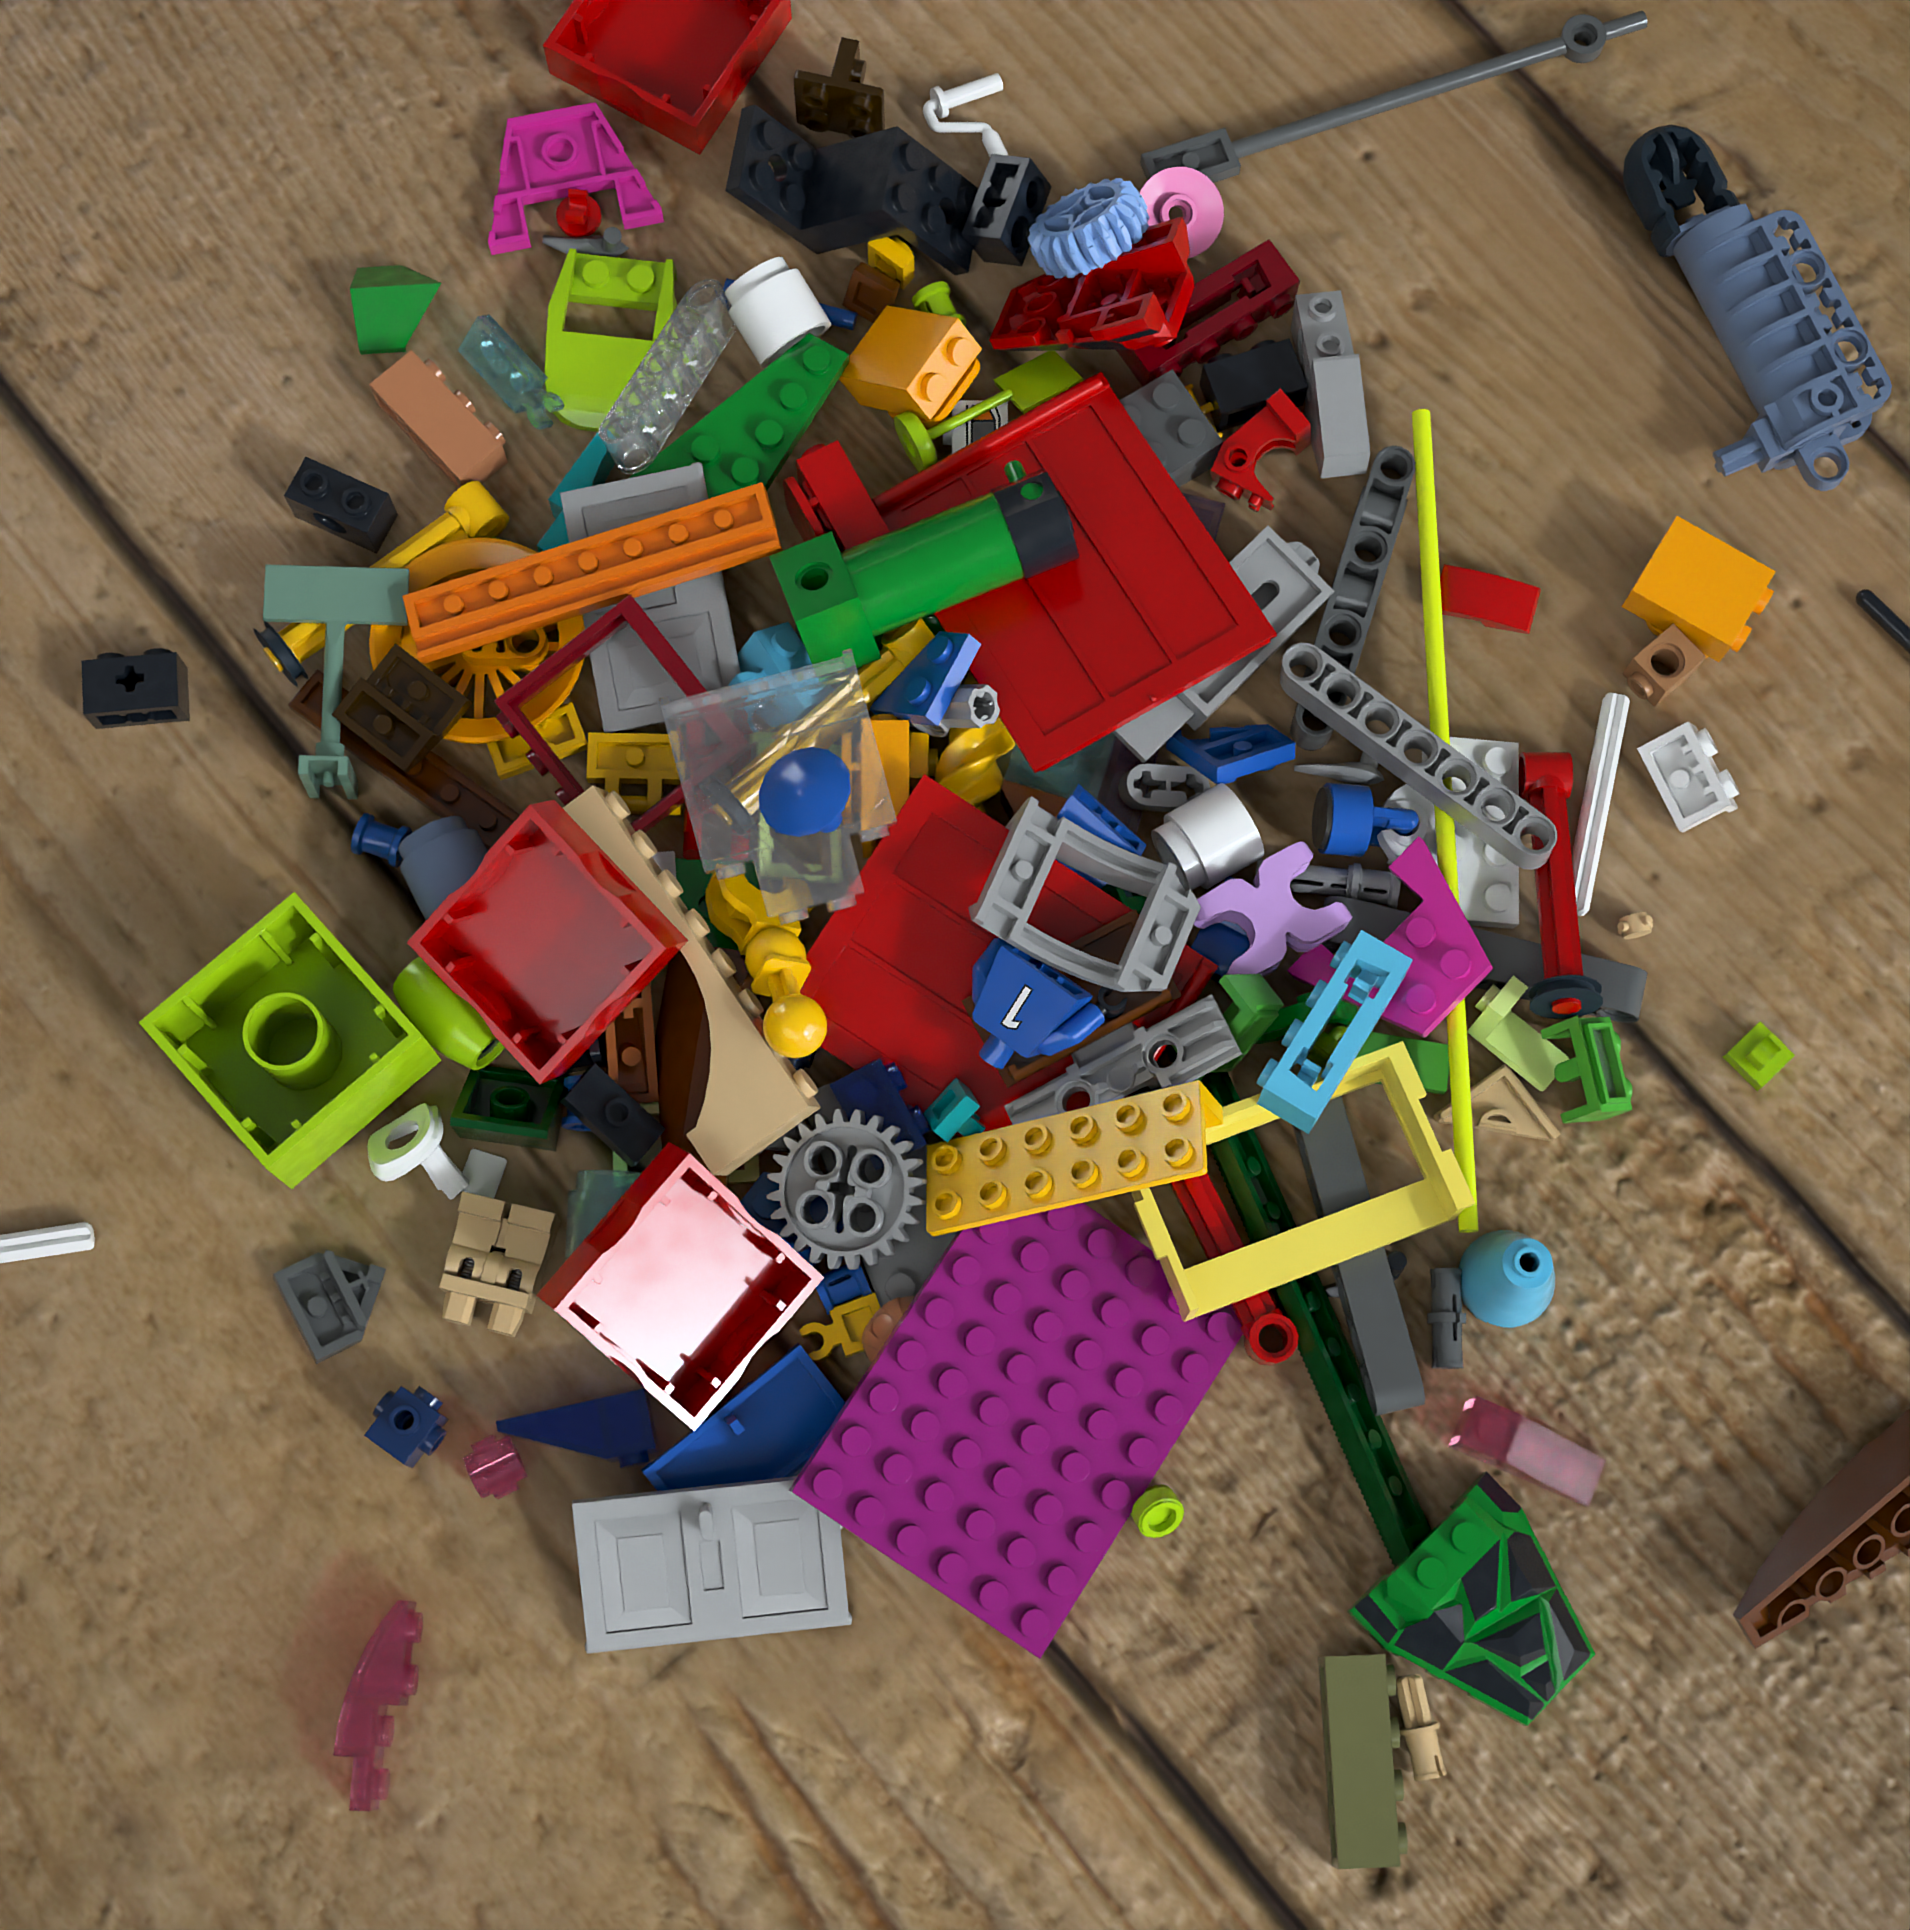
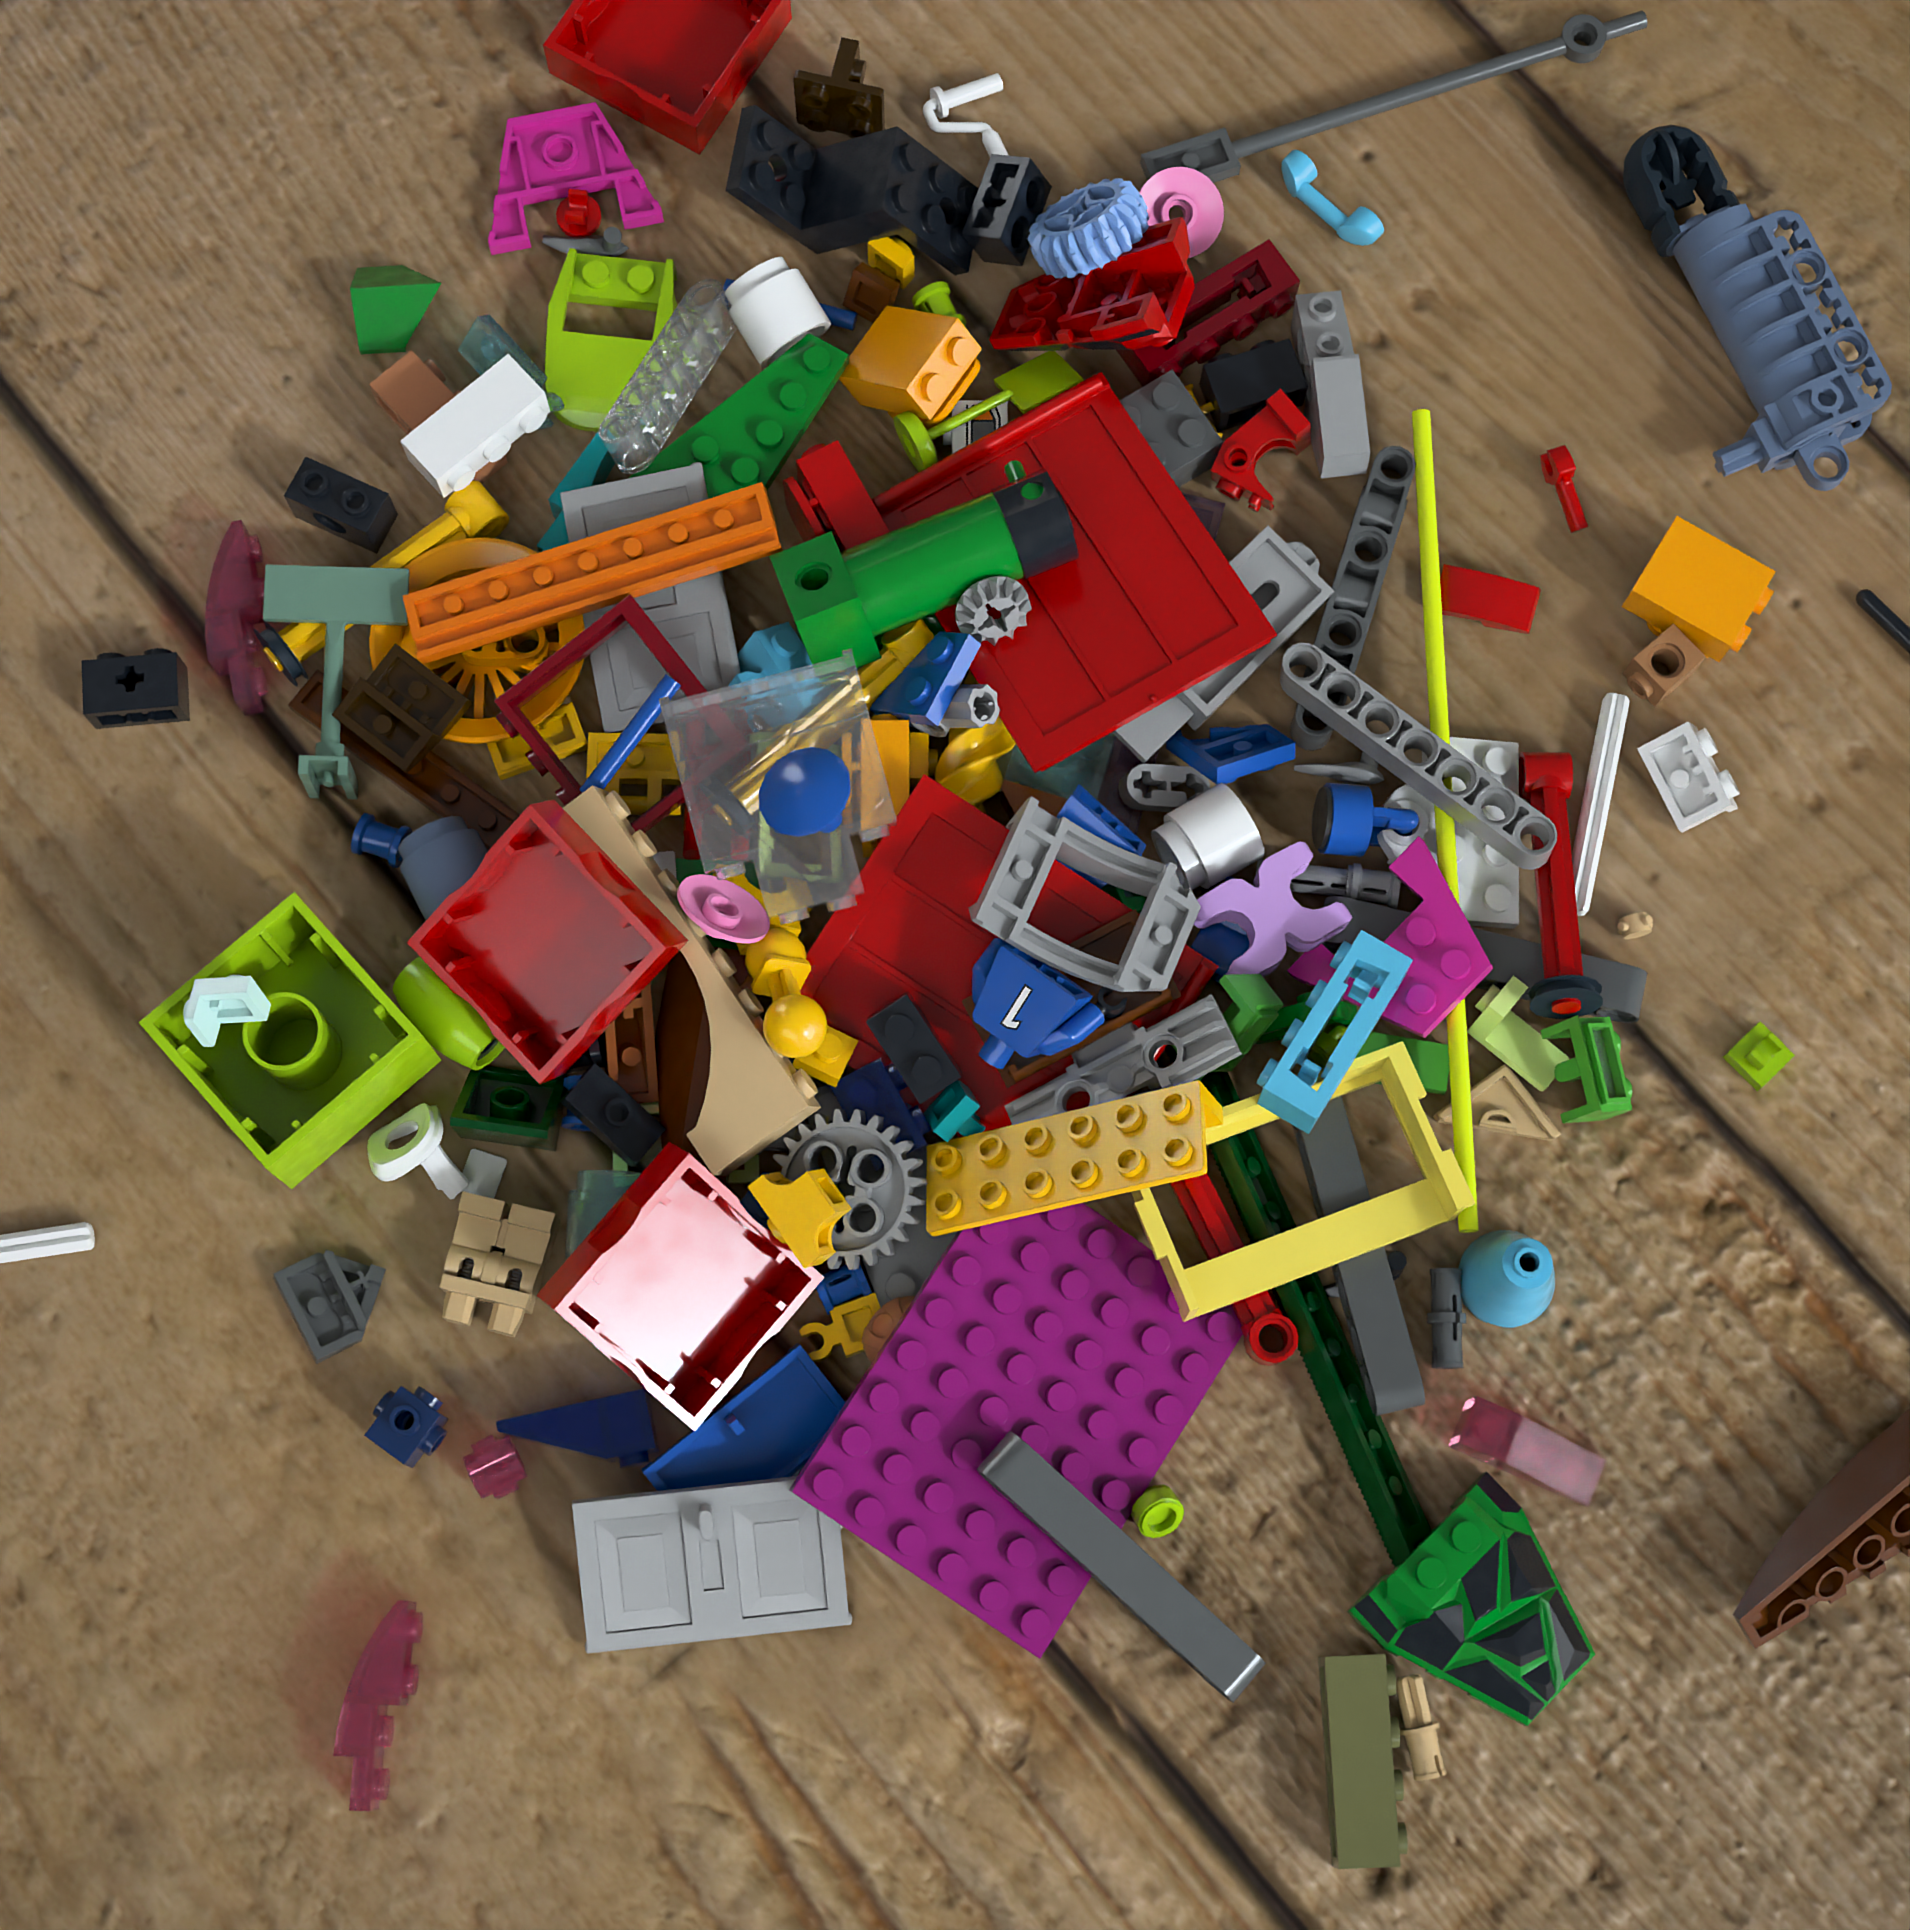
none -> light aqua bracket [183,975,271,1047]
none -> clear pink slope [205,520,268,716]
none -> white brick [400,354,550,498]
none -> blue bar [579,674,681,793]
none -> bright pink dish [677,874,770,943]
none -> yellow brick [747,1168,852,1268]
none -> yellow plate [792,1025,858,1088]
none -> black brick [865,991,962,1104]
none -> light grey gear [955,576,1032,646]
none -> dark grey beam [976,1431,1266,1703]
none -> medium azure bar [1281,150,1384,246]
none -> red bar [1540,445,1588,533]

